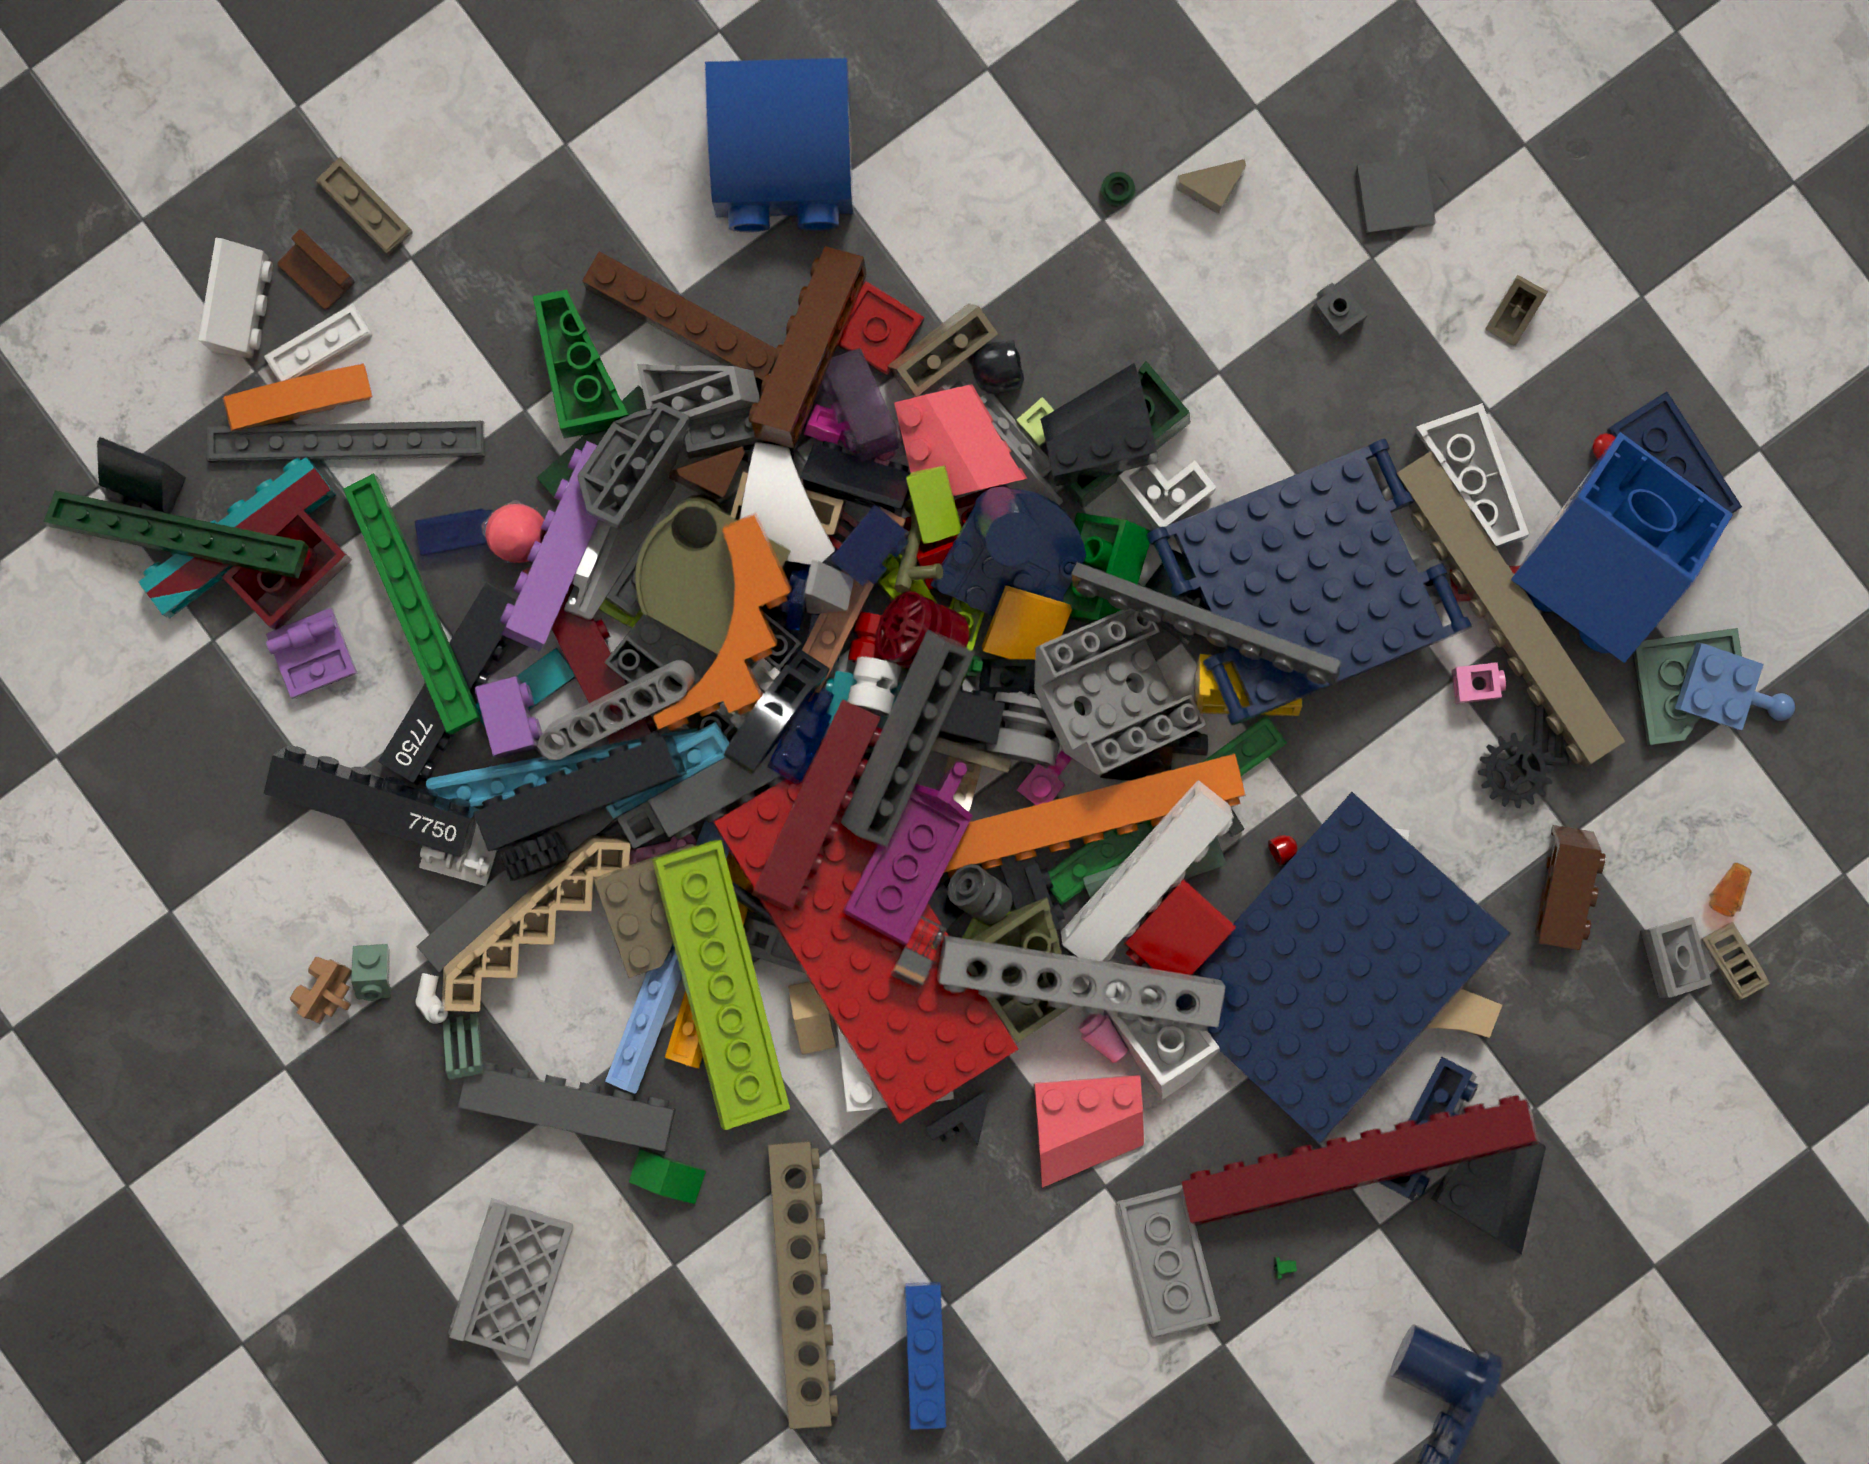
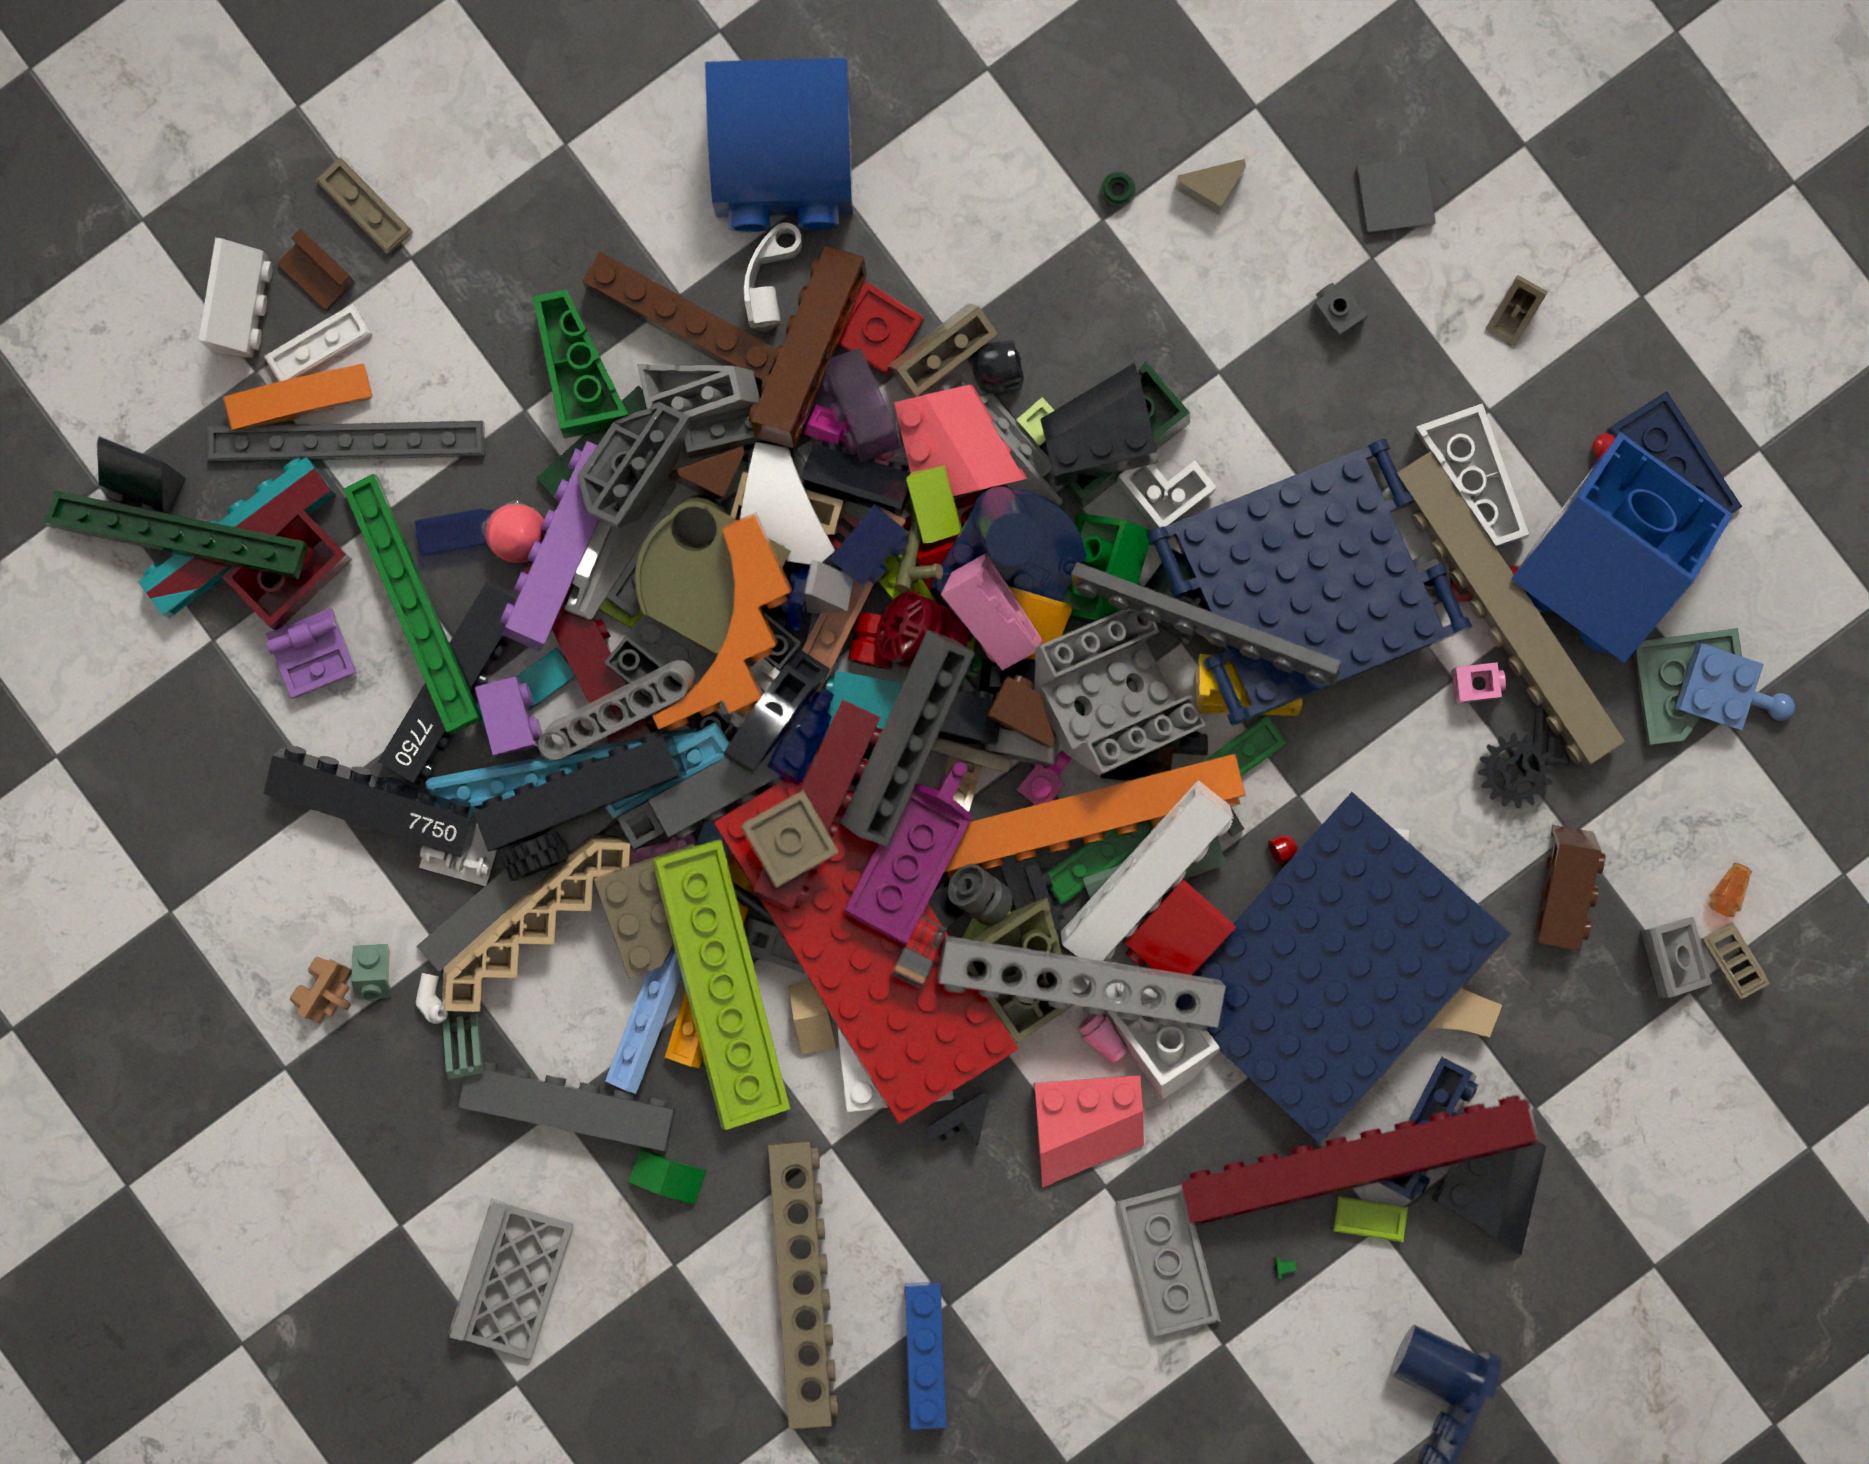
white wheel [847,657,901,716] -> none
none -> dark tan plate [741,790,839,888]
none -> white panel [744,223,802,332]
none -> bright pink wedge [941,553,1042,671]
none -> reddish brown slope [986,675,1055,749]
none -> lime tile [1332,1196,1408,1242]

